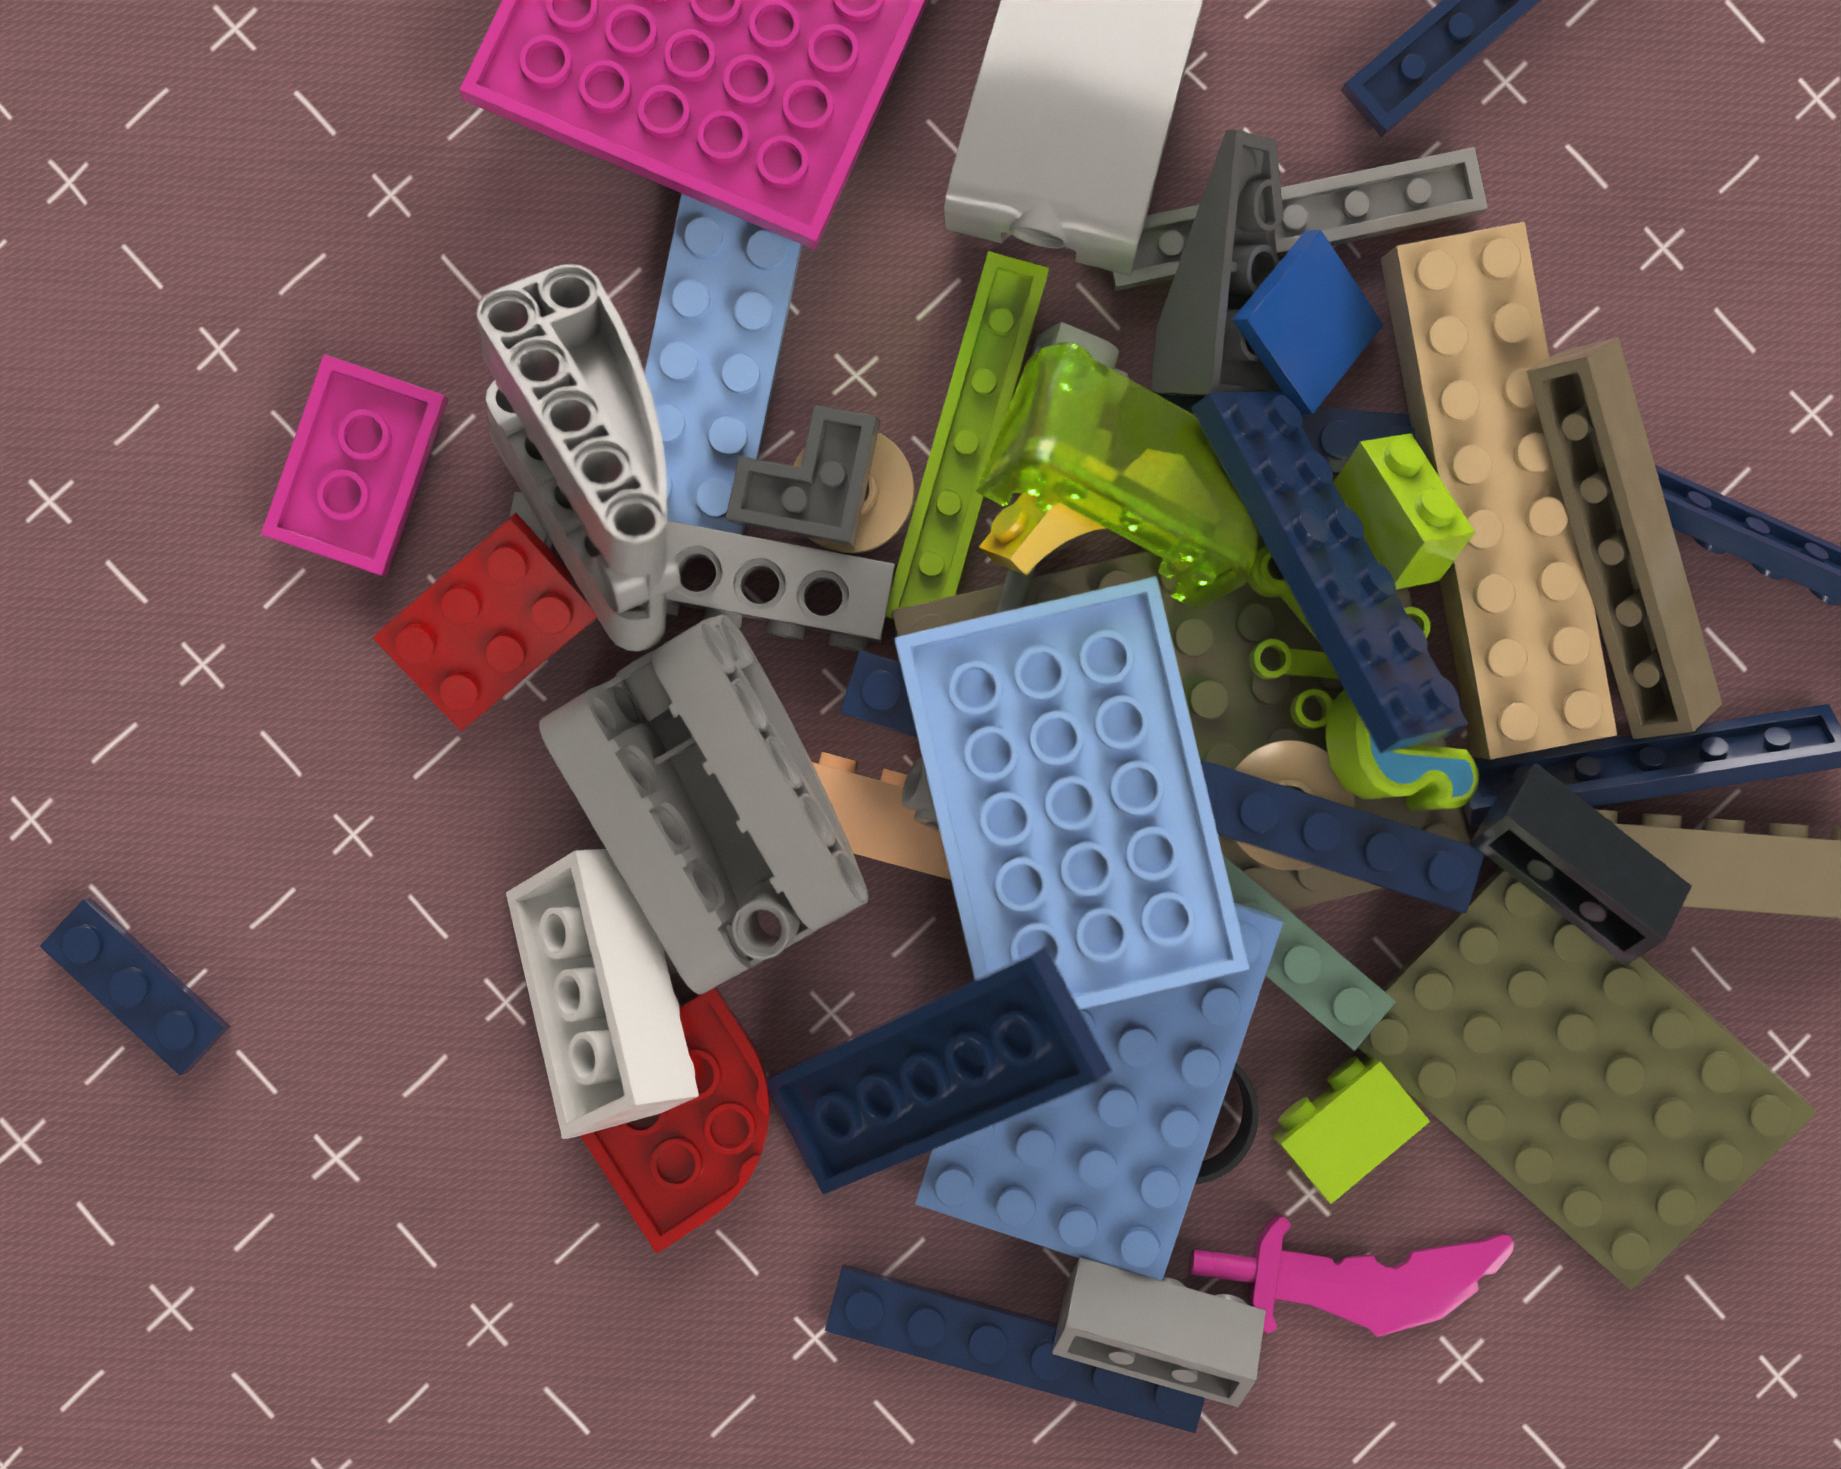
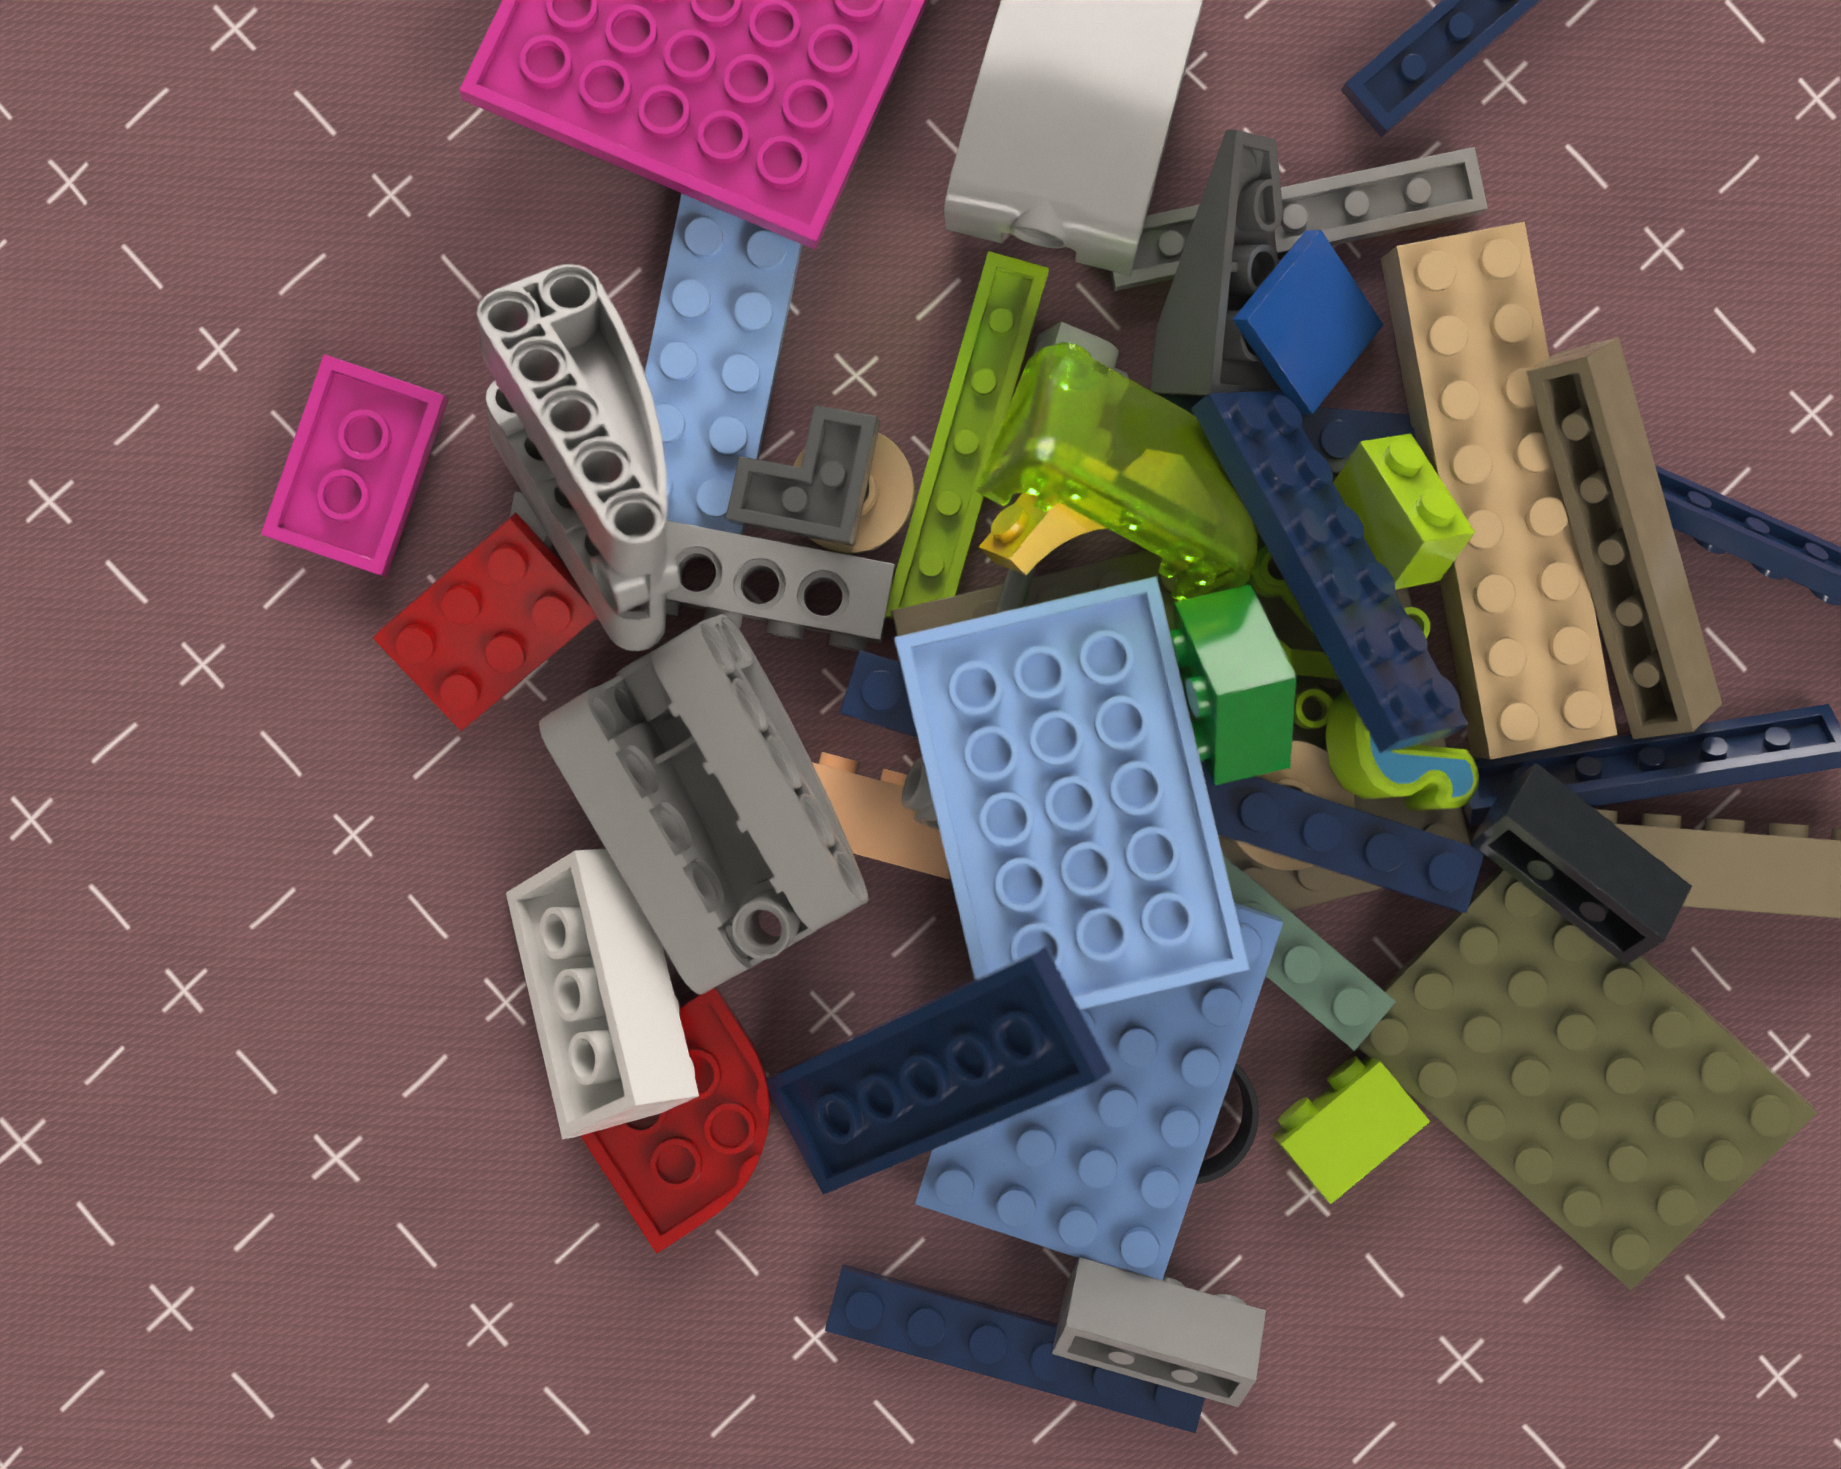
dark blue plate [39,898,230,1076] -> none
dark pink sword [1189,1214,1514,1337] -> none
none -> green brick [1170,584,1296,786]

